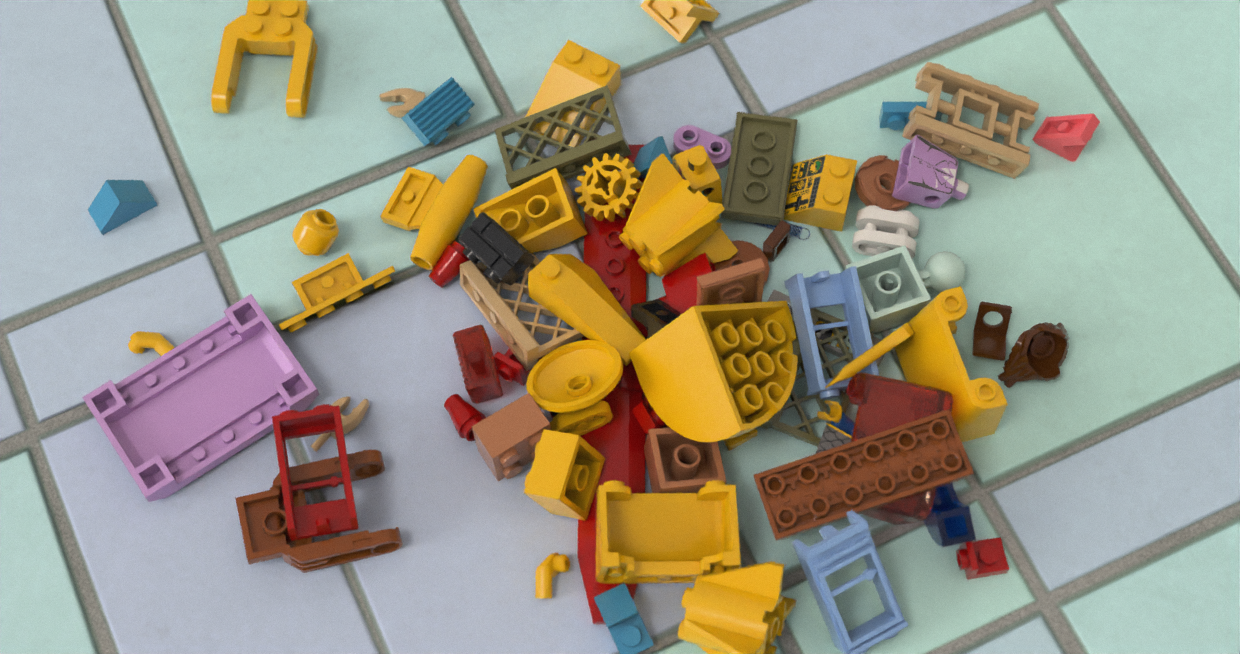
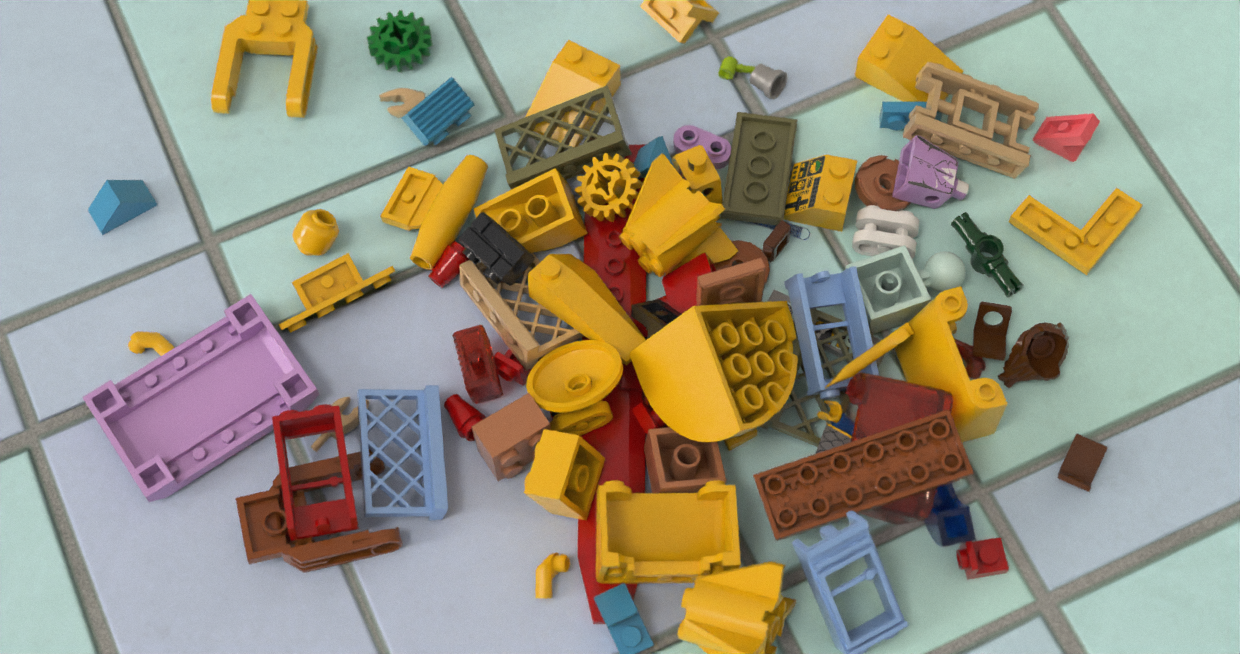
none -> light blue fence [357,385,448,520]
none -> green gear [367,10,433,72]
none -> lime hand [718,56,756,80]
none -> light grey piece [750,64,787,99]
none -> yellow slope [855,14,963,102]
none -> dark green pin [951,212,1024,297]
none -> clear red arm [954,338,986,379]
none -> yellow plate [1009,188,1143,275]
none -> reddish brown bracket [1057,433,1107,492]

